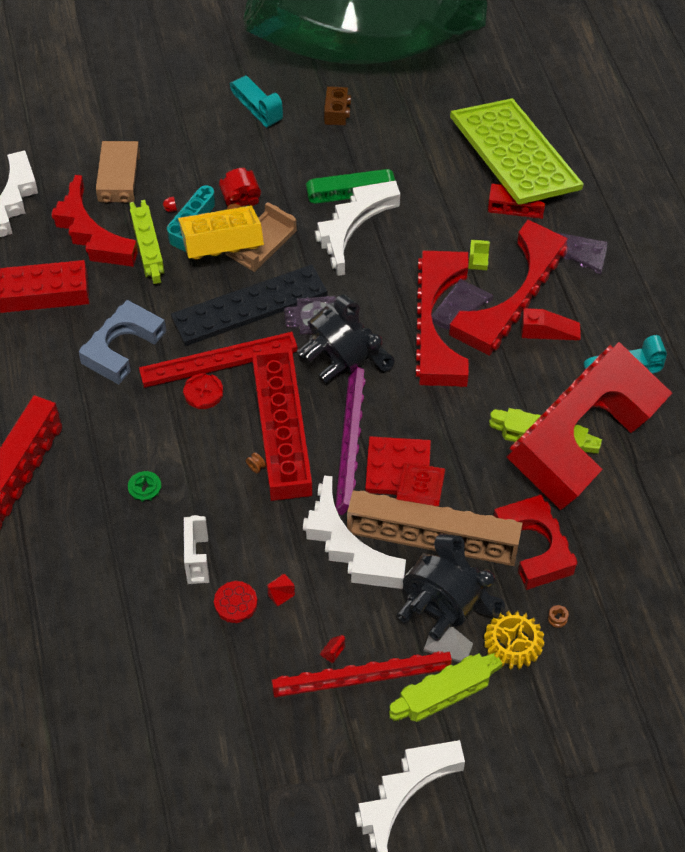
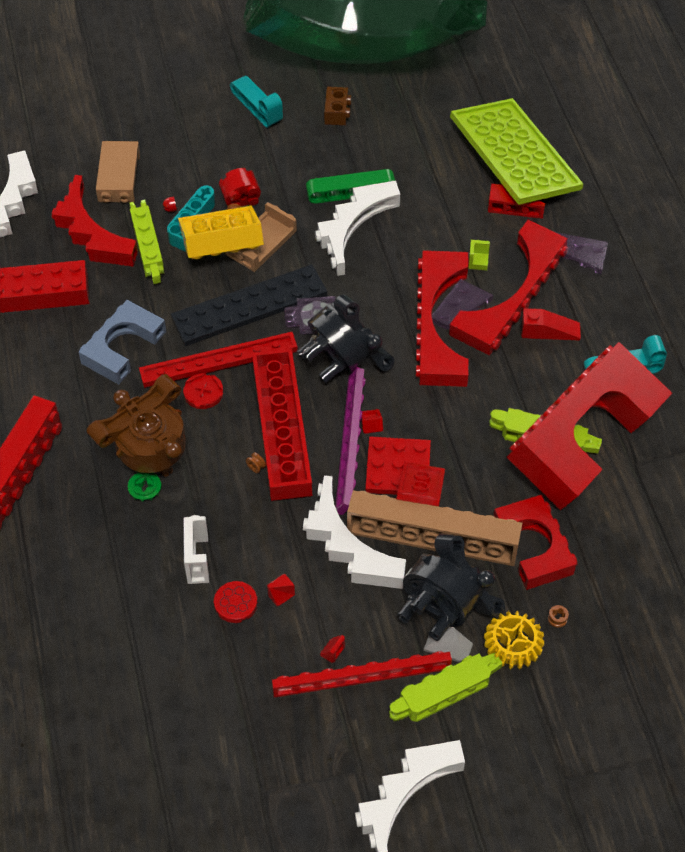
none -> reddish brown piece [87,374,186,477]
none -> red slope [361,409,383,433]

